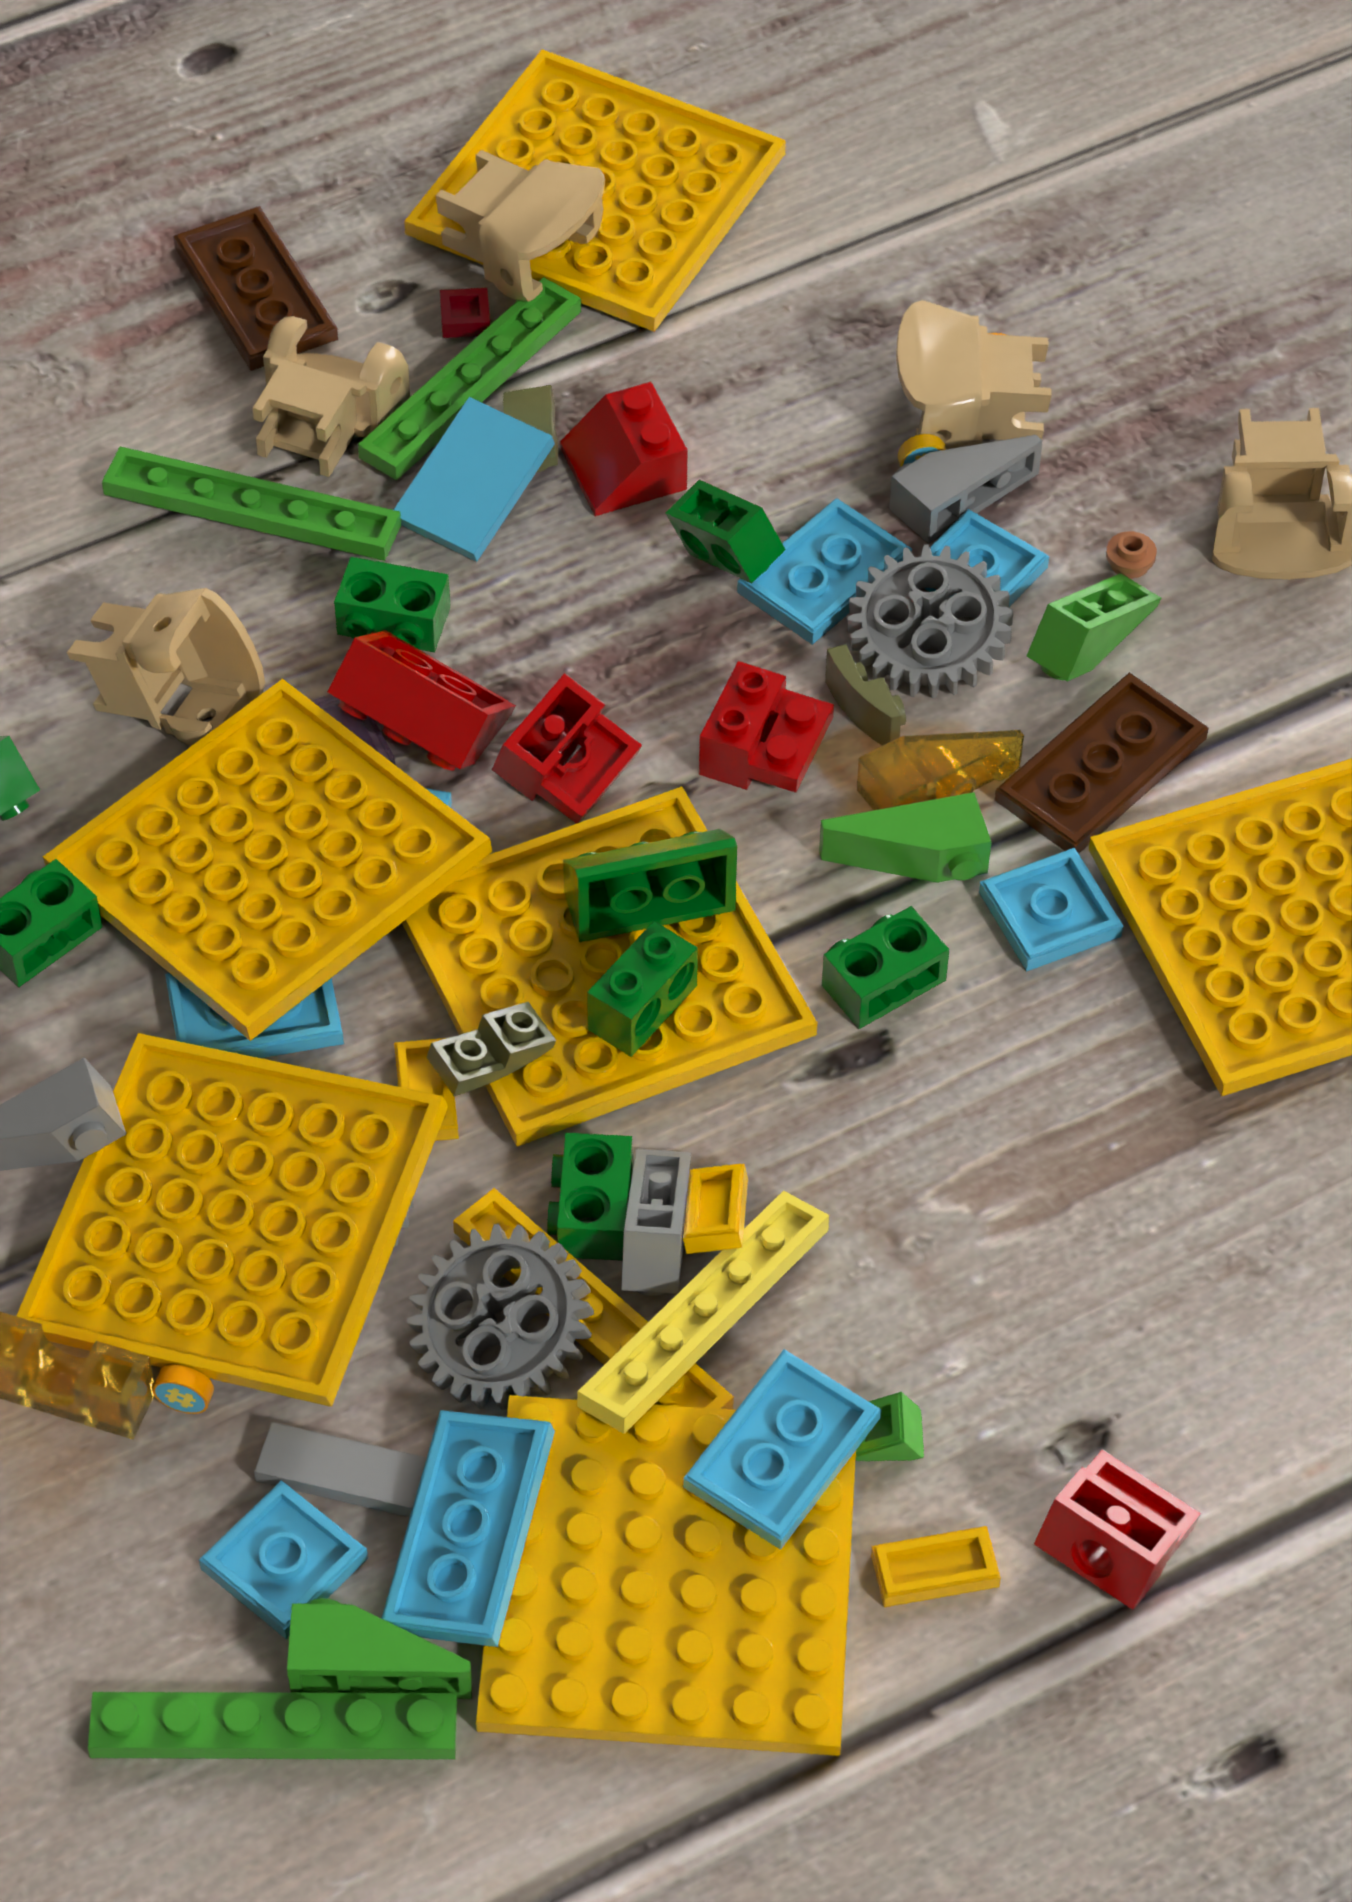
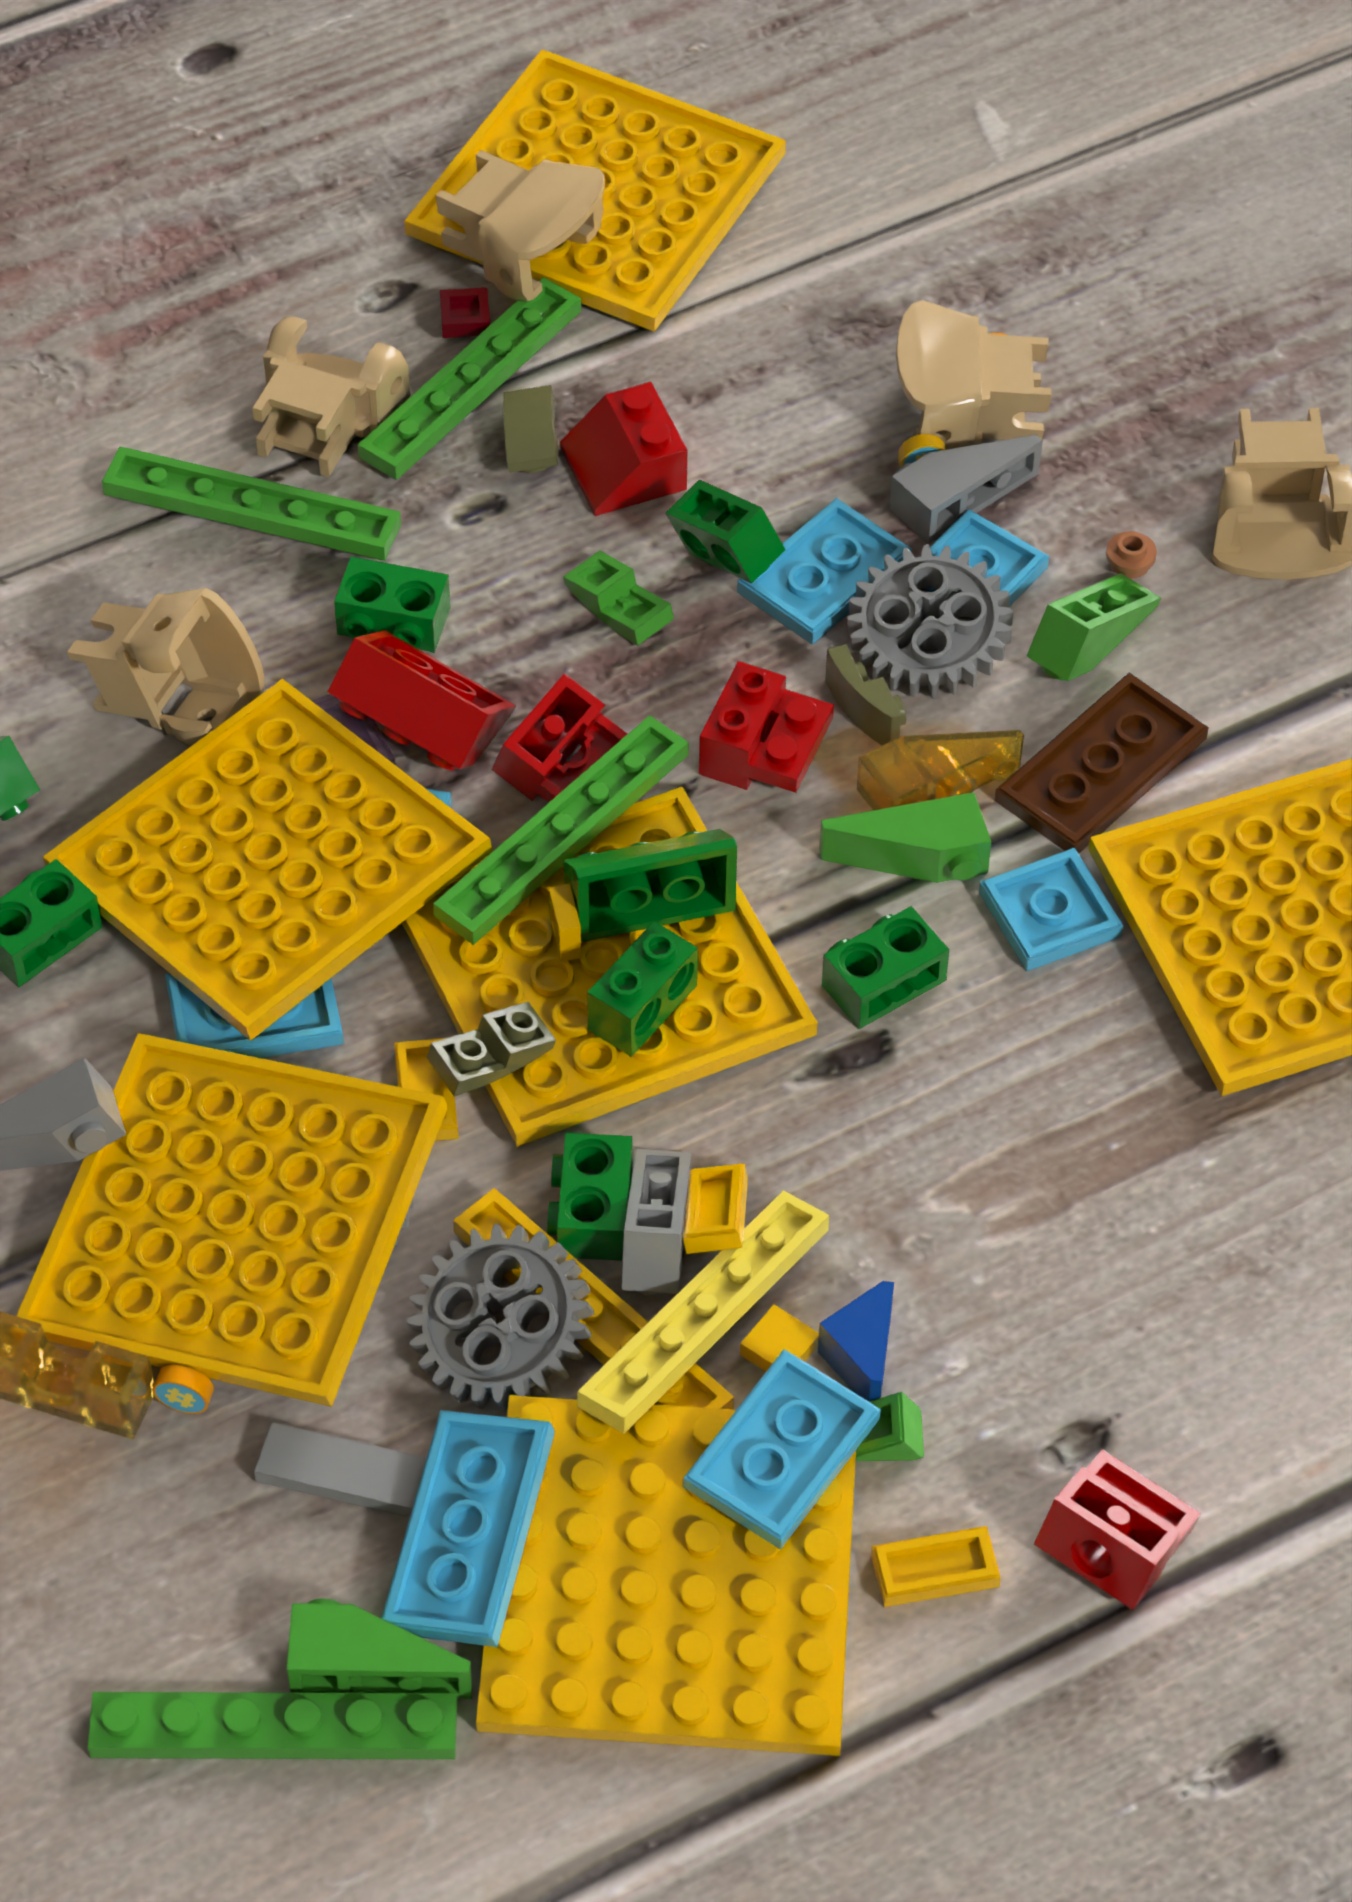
reddish brown tile [173,206,339,371] -> none
medium azure tile [199,1480,368,1639] -> none
medium azure tile [394,397,555,562] -> none
none -> bright green plate [433,715,689,945]
none -> yellow tile [549,883,581,962]
none -> bright green slope [563,550,674,646]
none -> yellow tile [740,1304,819,1372]
none -> blue slope [818,1281,894,1401]

